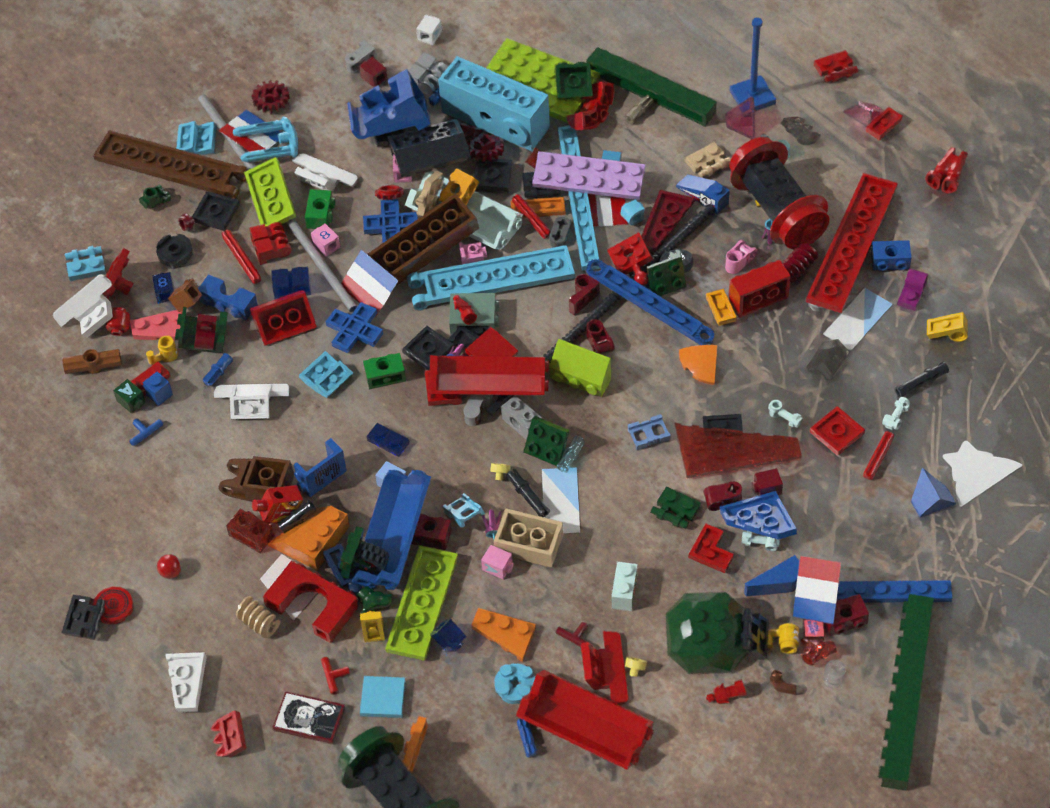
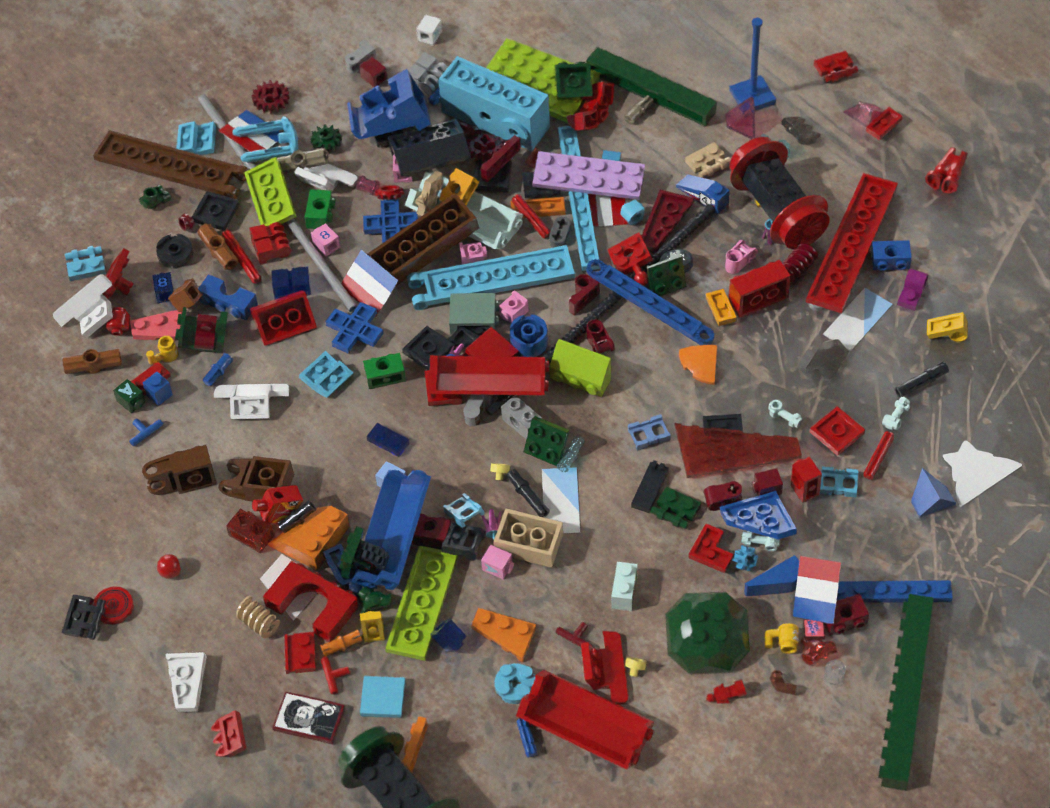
blue panel [294,438,347,497] -> none
red piece [453,295,477,325] -> none
black plate [740,608,769,659] -> none
none -> reddish brown brick [142,445,217,495]
none -> dark orange piece [197,224,238,271]
none -> dark tan piece [277,148,329,173]
none -> red plate [284,632,316,674]
none -> dark green gear [310,124,342,153]
none -> orange pin [320,629,362,657]
none -> clear pink bush [356,175,380,196]
none -> black plate [442,523,486,561]
none -> dark red plate [481,135,521,182]
none -> bright pink brick [499,290,529,323]
none -> blue brick [510,314,548,357]
none -> black hinge [631,460,669,514]
none -> dark azure gear [732,545,759,571]
none -> red brick [790,456,822,503]
none -> medium azure piece [820,466,858,497]

